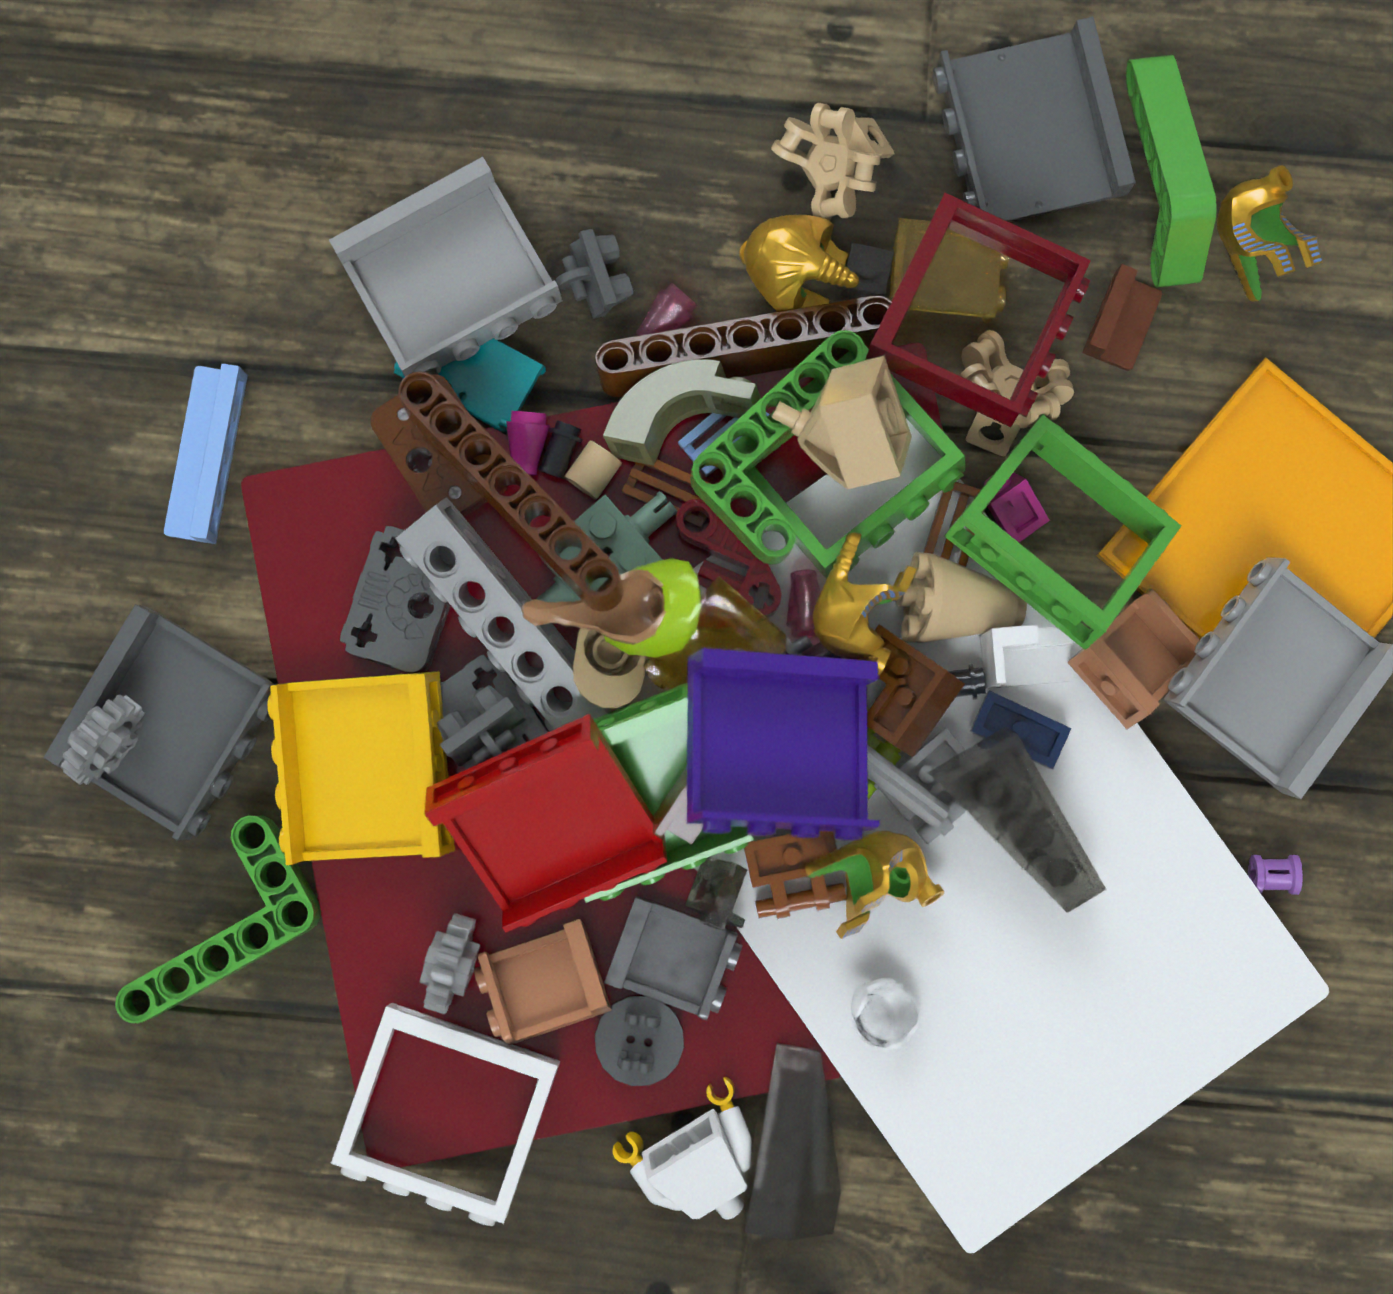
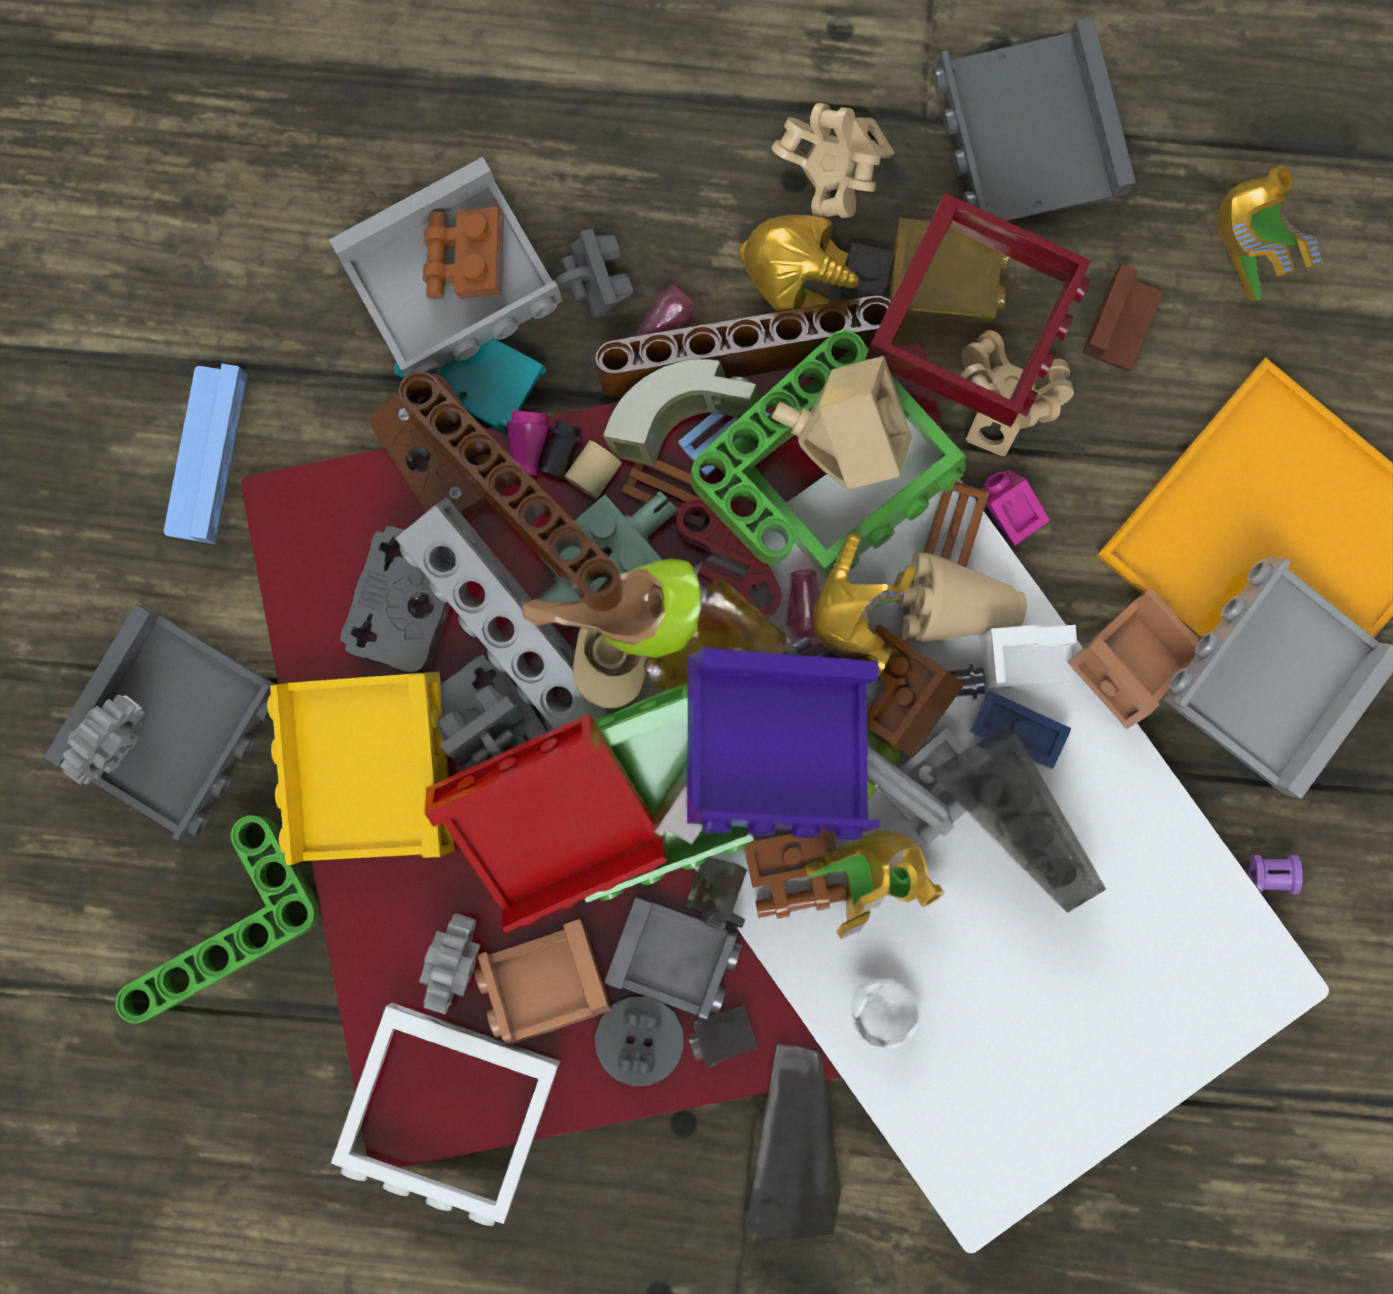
white torso [613,1076,751,1219] -> none
bright green window [944,414,1181,650] -> none
bright green beam [1126,55,1216,288] -> none
none -> dark orange plate [422,206,504,299]
none -> clear smoke bracket [688,1004,758,1068]

